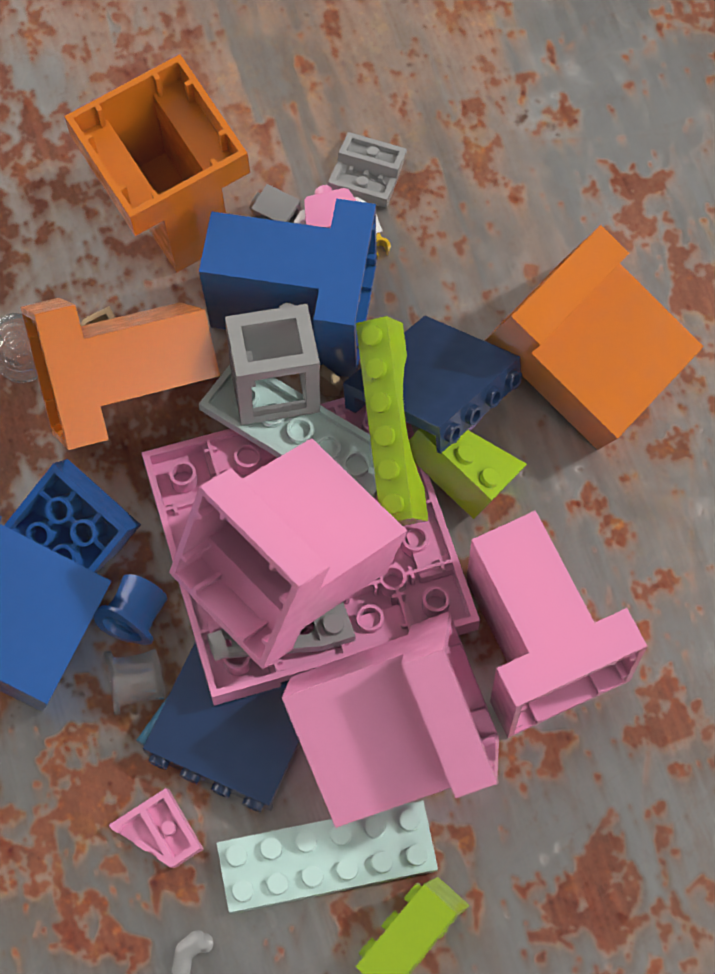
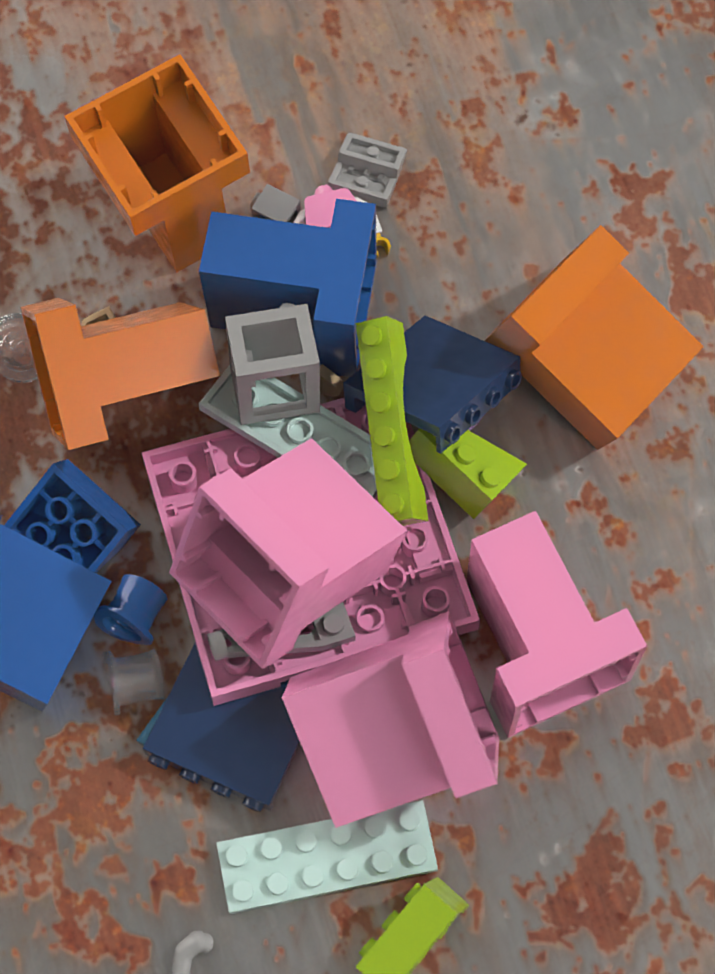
bright pink wing [109,788,203,868] -> none

